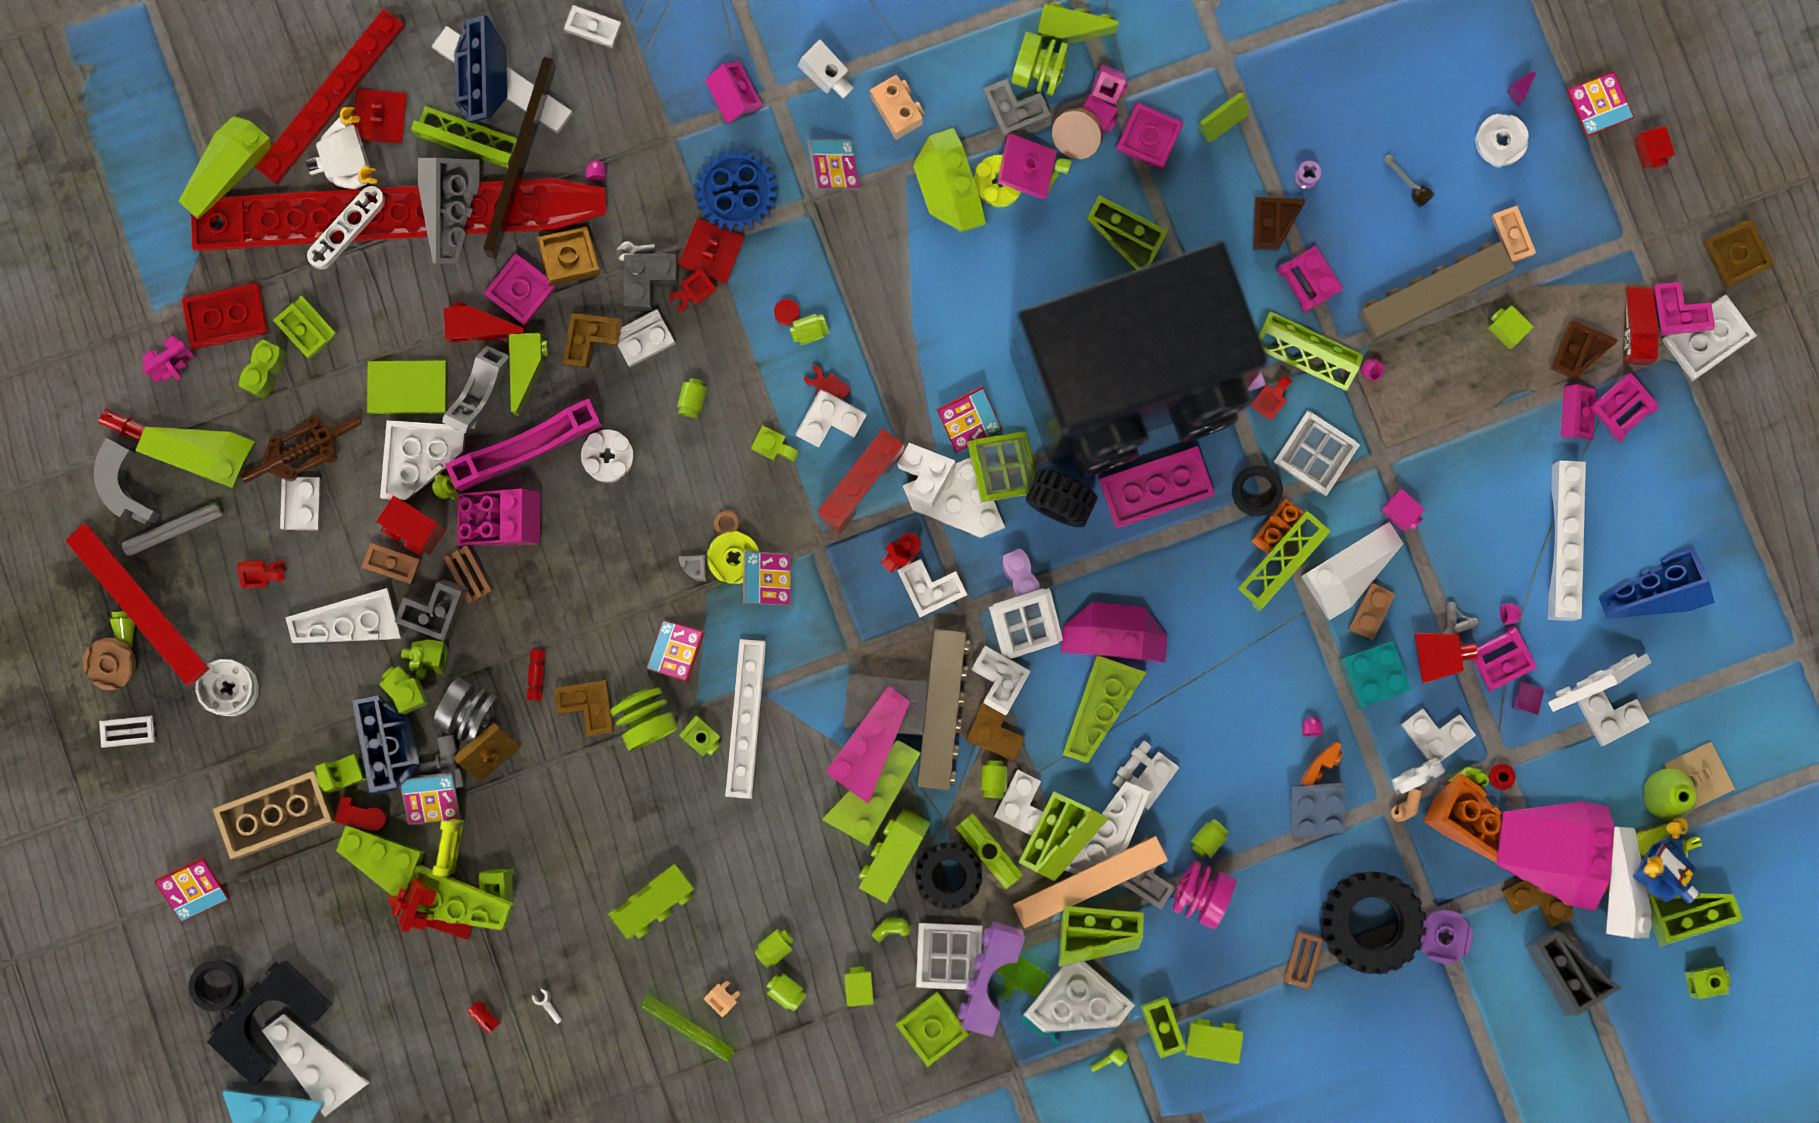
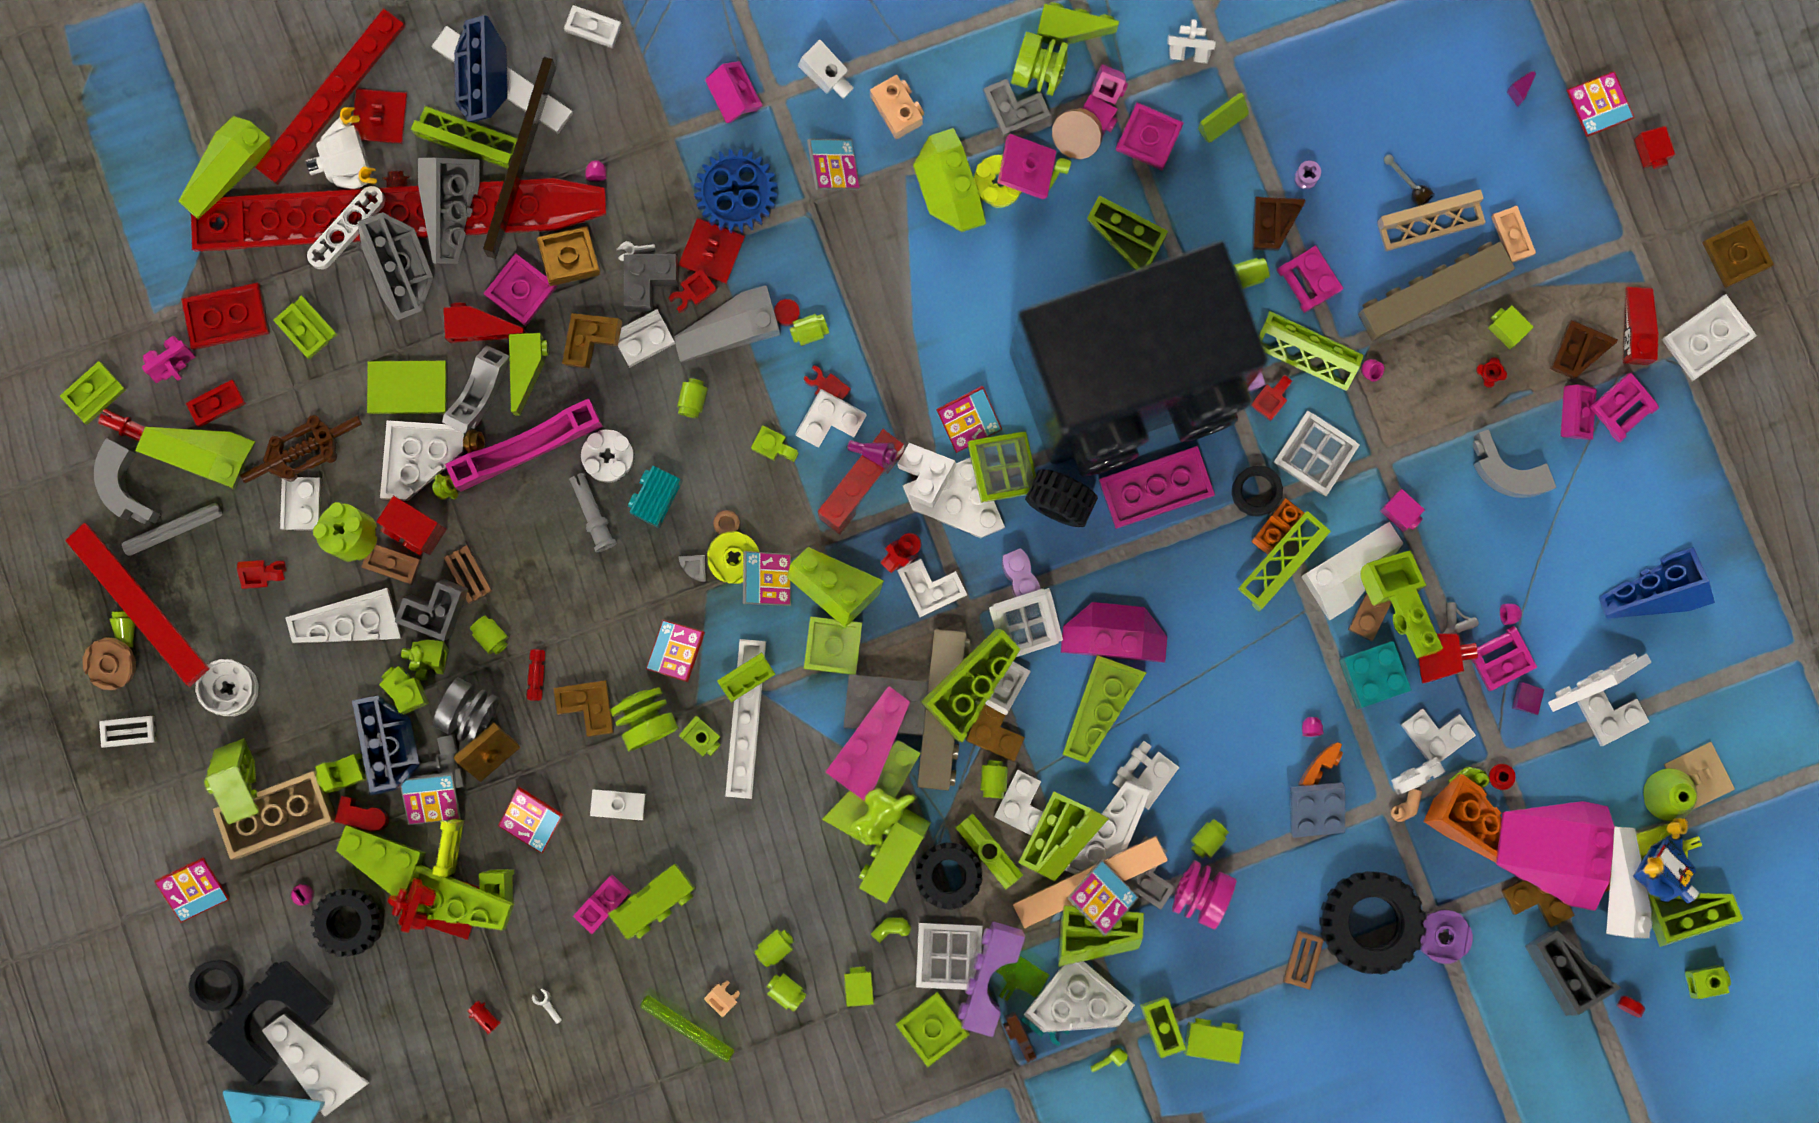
lime brick [239,340,287,399] -> none
dark pink slope [457,489,540,546] -> none
white plate [1475,114,1529,167] -> none
white arch [1547,460,1586,621] -> none
dark pink plate [1653,282,1715,336] -> none
none -> lime plate [60,361,126,425]
none -> red plate [186,379,246,427]
none -> lime wedge [204,738,258,824]
none -> dark pink hinge [291,884,314,906]
none -> black tyre [311,889,384,957]
none -> lime brick [313,502,377,562]
none -> light grey wedge [358,212,433,320]
none -> clear red plate [382,171,410,187]
none -> pearl gold plate [463,429,485,453]
none -> lime brick [470,615,509,655]
none -> piece [498,787,563,854]
none -> light grey pin [569,473,617,552]
none -> dark pink slope [573,874,631,934]
none -> white plate [590,790,646,820]
none -> teal brick [628,466,682,528]
none -> light grey wedge [674,285,780,362]
none -> lime plate [717,652,775,702]
none -> lime wedge [787,547,884,627]
none -> lime plate [804,616,862,675]
none -> magenta cone [847,440,897,469]
none -> lime animal [850,789,915,846]
none -> lime wedge [921,629,1021,742]
none -> reddish brown wing [1003,1012,1037,1063]
none -> piece [1067,860,1139,936]
none -> white hips [1167,19,1215,63]
none -> lime brick [1233,258,1270,289]
none -> lime plate [1360,550,1443,659]
none -> tan fence [1377,189,1486,251]
none -> light grey arch [1473,429,1557,498]
none -> red plate [1476,357,1507,388]
none -> red tile [1617,996,1645,1018]

